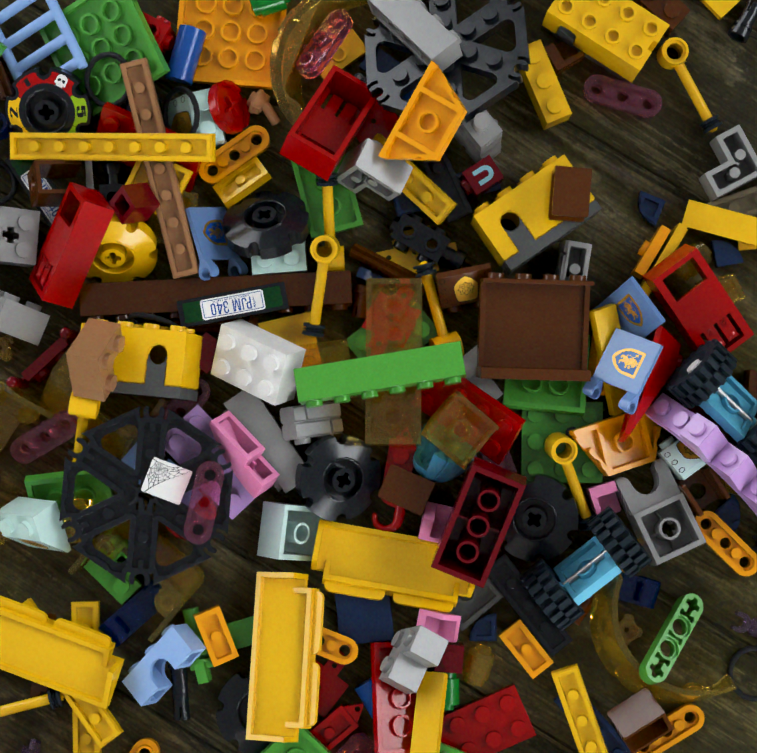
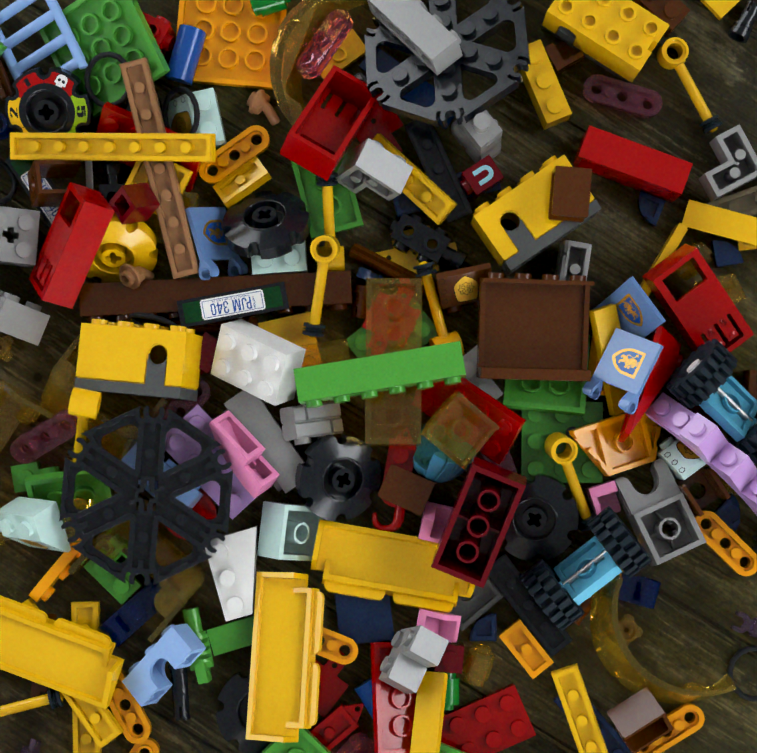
dark red plate [6,327,79,390] -> none
medium nougat brick [66,318,125,402] -> none
white sticker [141,457,192,505] -> none
clear pink plate [184,461,224,544] -> none
light orange plate [193,605,239,667] -> none
red tile [208,80,250,135] -> none
light orange wing [378,61,467,161] -> none
light orange plate [631,225,671,279] -> none
bright green beam [639,593,703,685] -> none
none -> bright green plate [10,461,60,493]
none -> light orange plate [29,538,84,603]
none -> light orange plate [109,669,152,744]
none -> medium nougat plate [119,264,154,289]
none -> white wedge [205,525,258,621]
none -> red piece [572,126,693,203]

